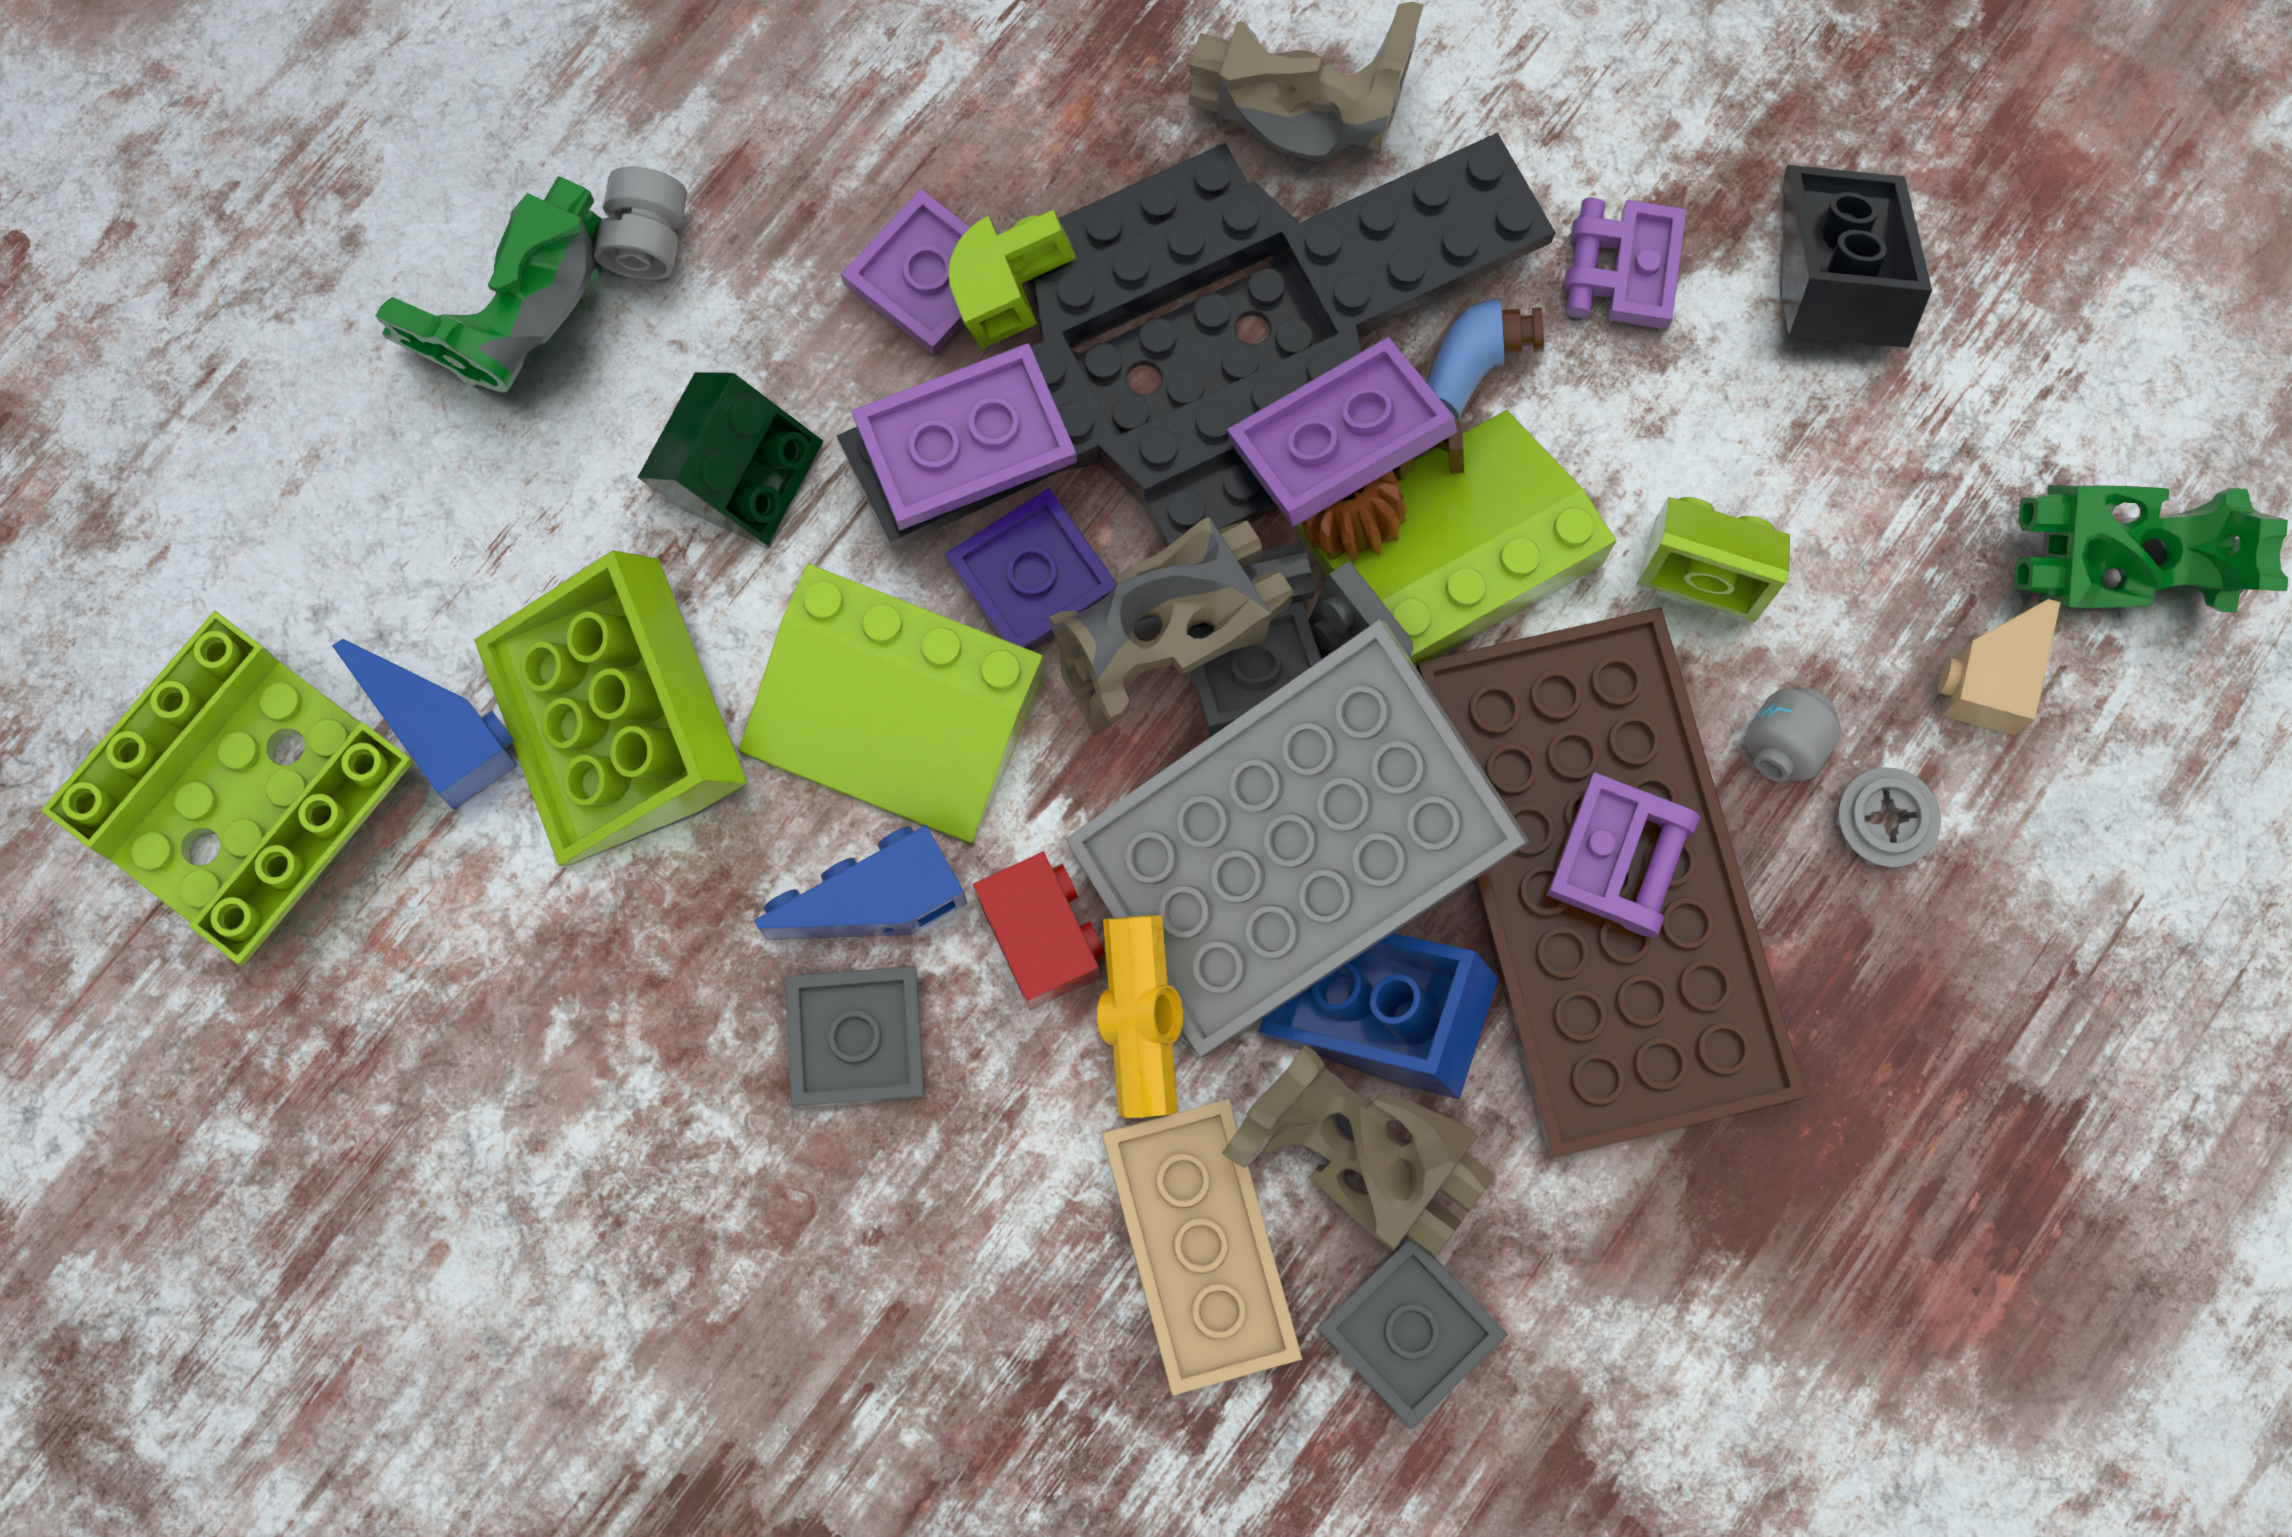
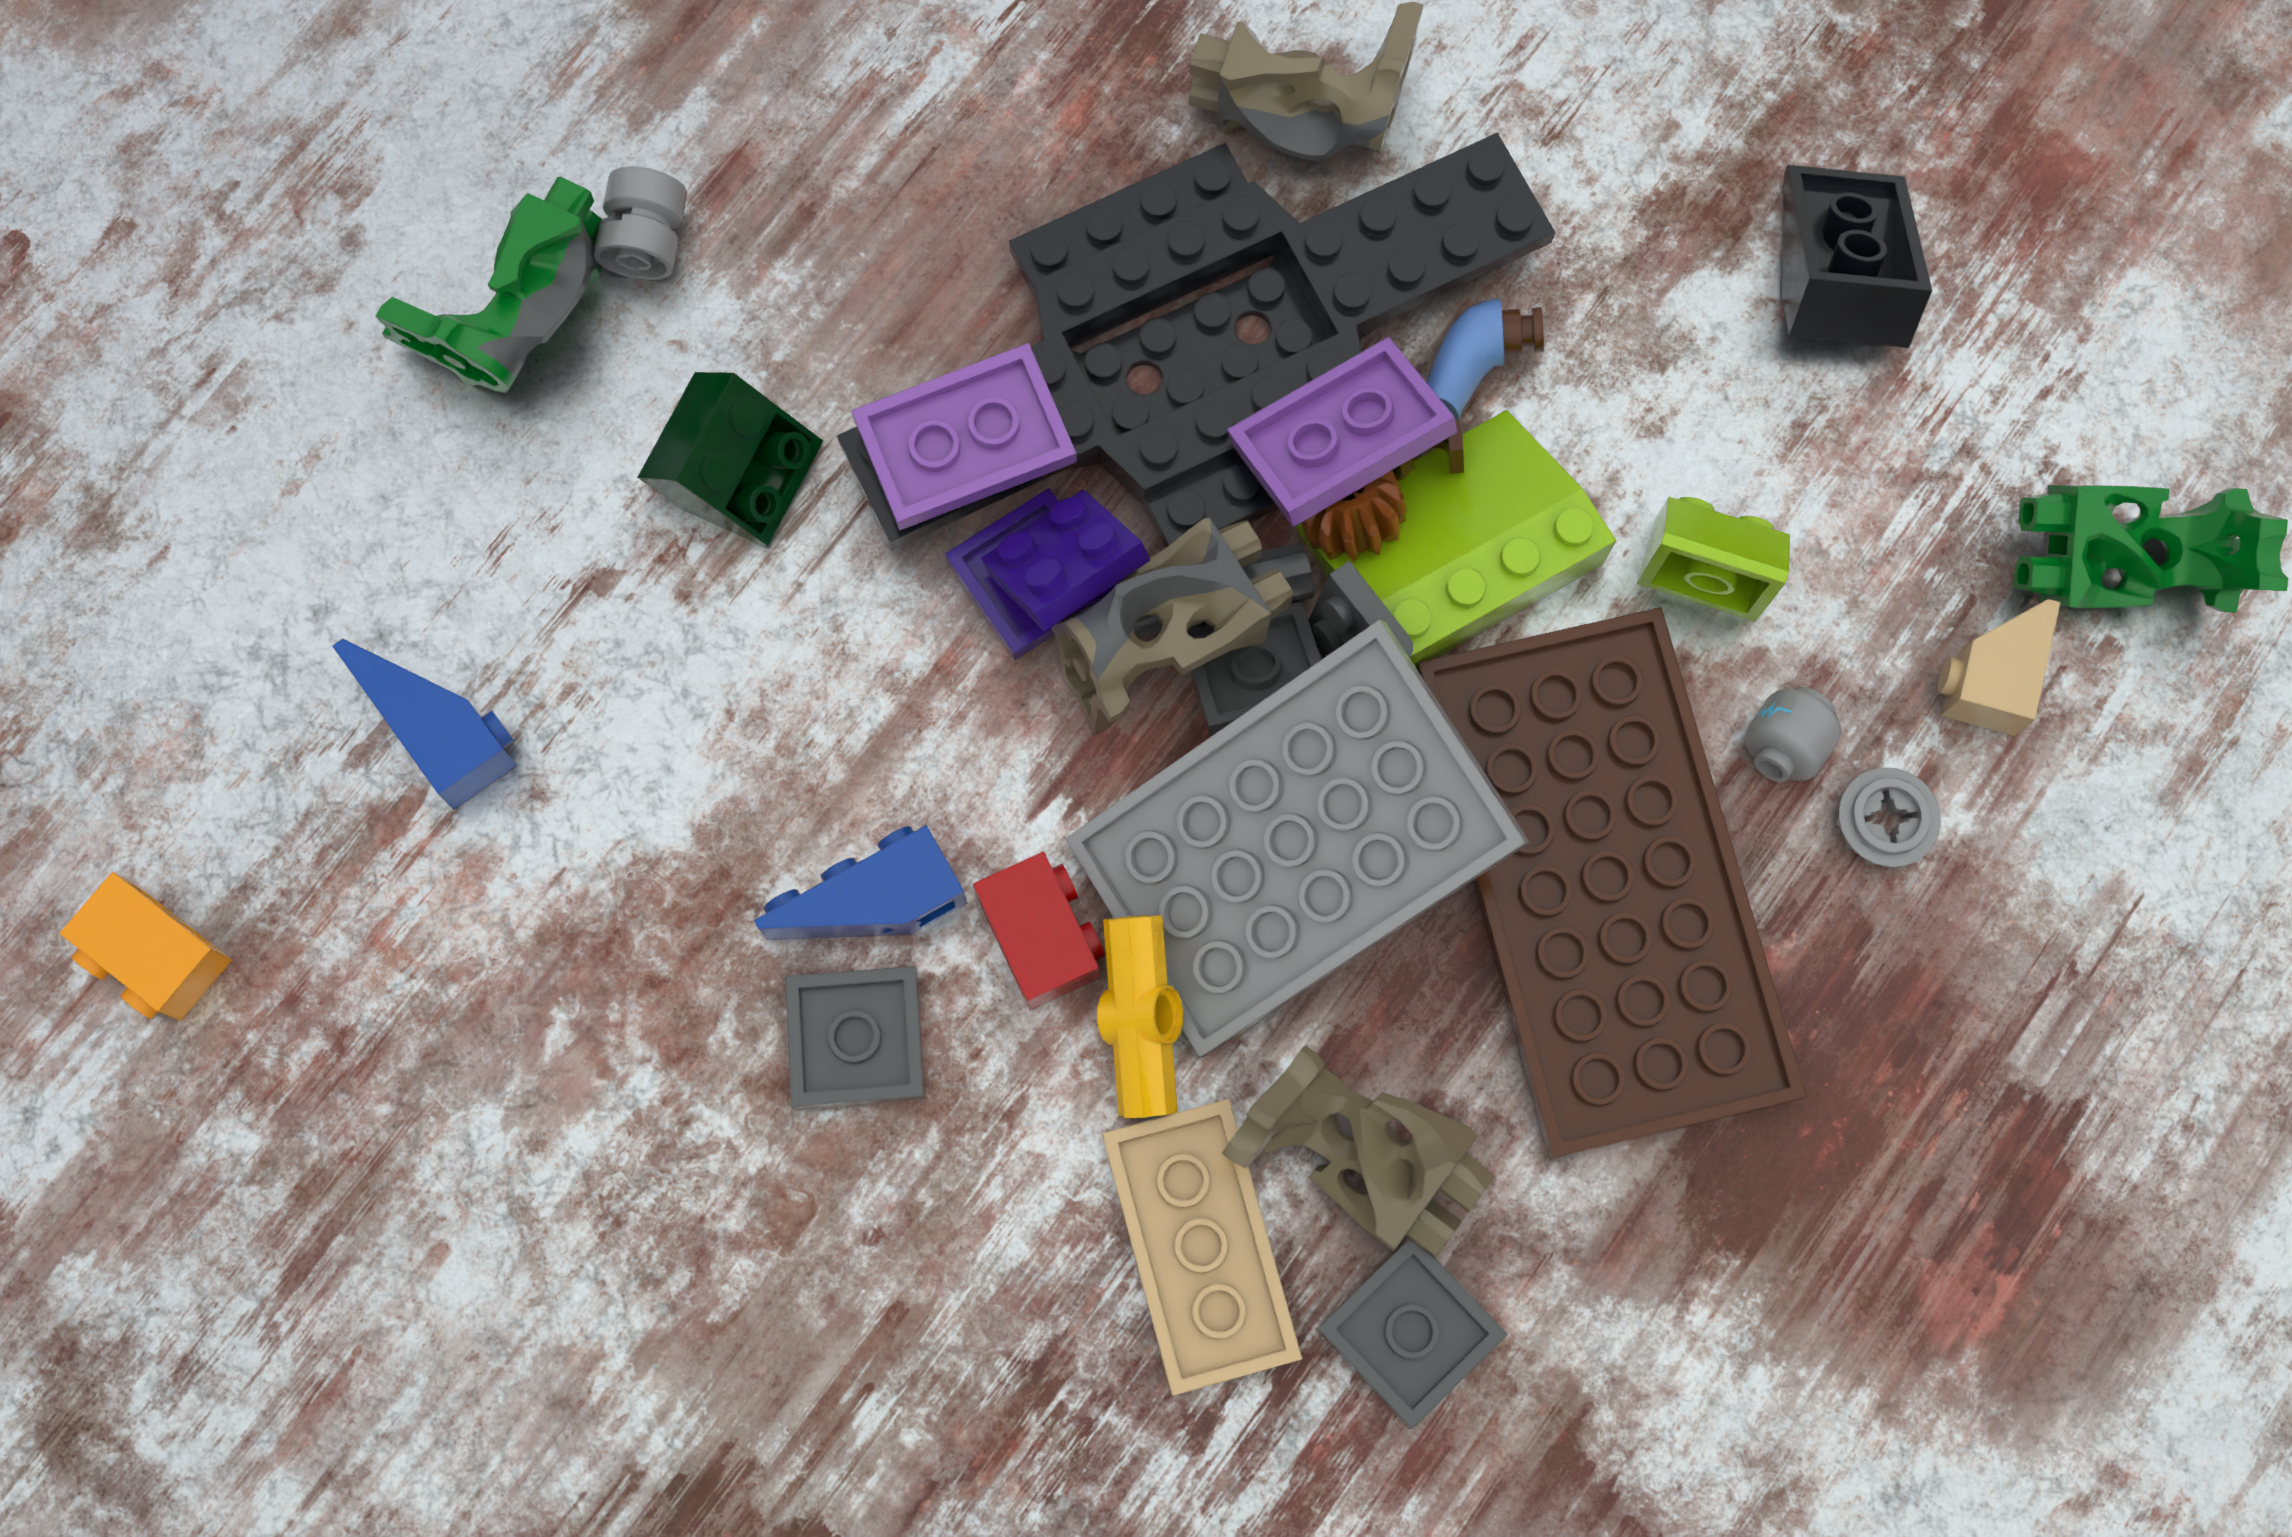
lime slope [40,610,414,967] -> none
lime slope [474,550,747,866] -> none
lime slope [738,563,1045,846] -> none
medium lavender plate [841,189,970,357] -> none
lime brick [949,209,1077,349] -> none
blue slope [1258,933,1499,1099] -> none
medium lavender plate [1546,772,1700,938] -> none
medium lavender plate [1564,197,1687,330] -> none
none -> light orange brick [59,871,232,1021]
none -> dark purple plate [980,489,1151,632]

